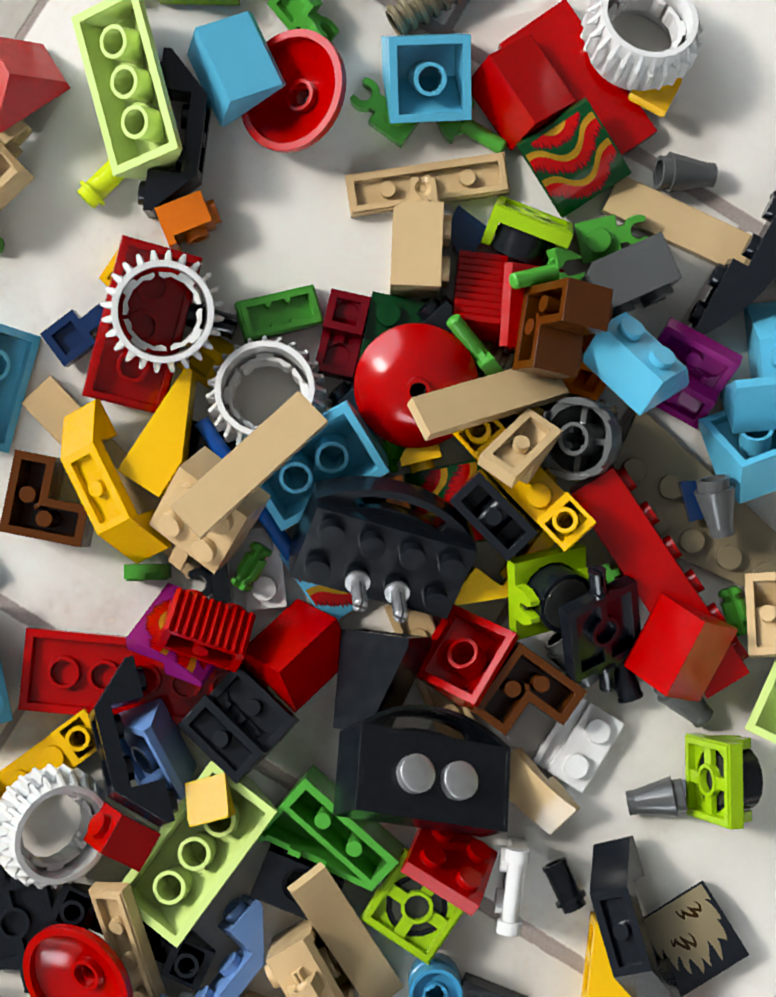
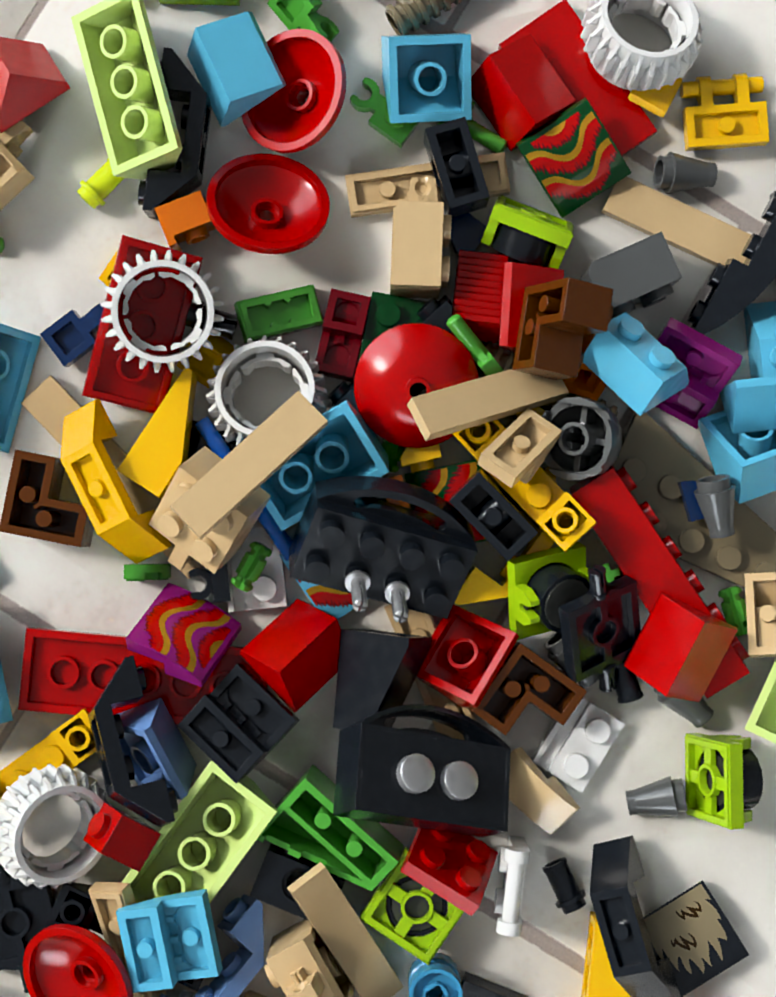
red brick [156,587,256,673] -> none
yellow slope [184,773,236,827] -> none
bright green bar [509,247,585,290] -> none
bright green plate [574,214,648,264] -> none
none -> medium azure slope [116,889,223,993]
none -> red dish [206,153,330,254]
none -> black brick [424,117,490,218]
none -> yellow plate [680,73,769,151]

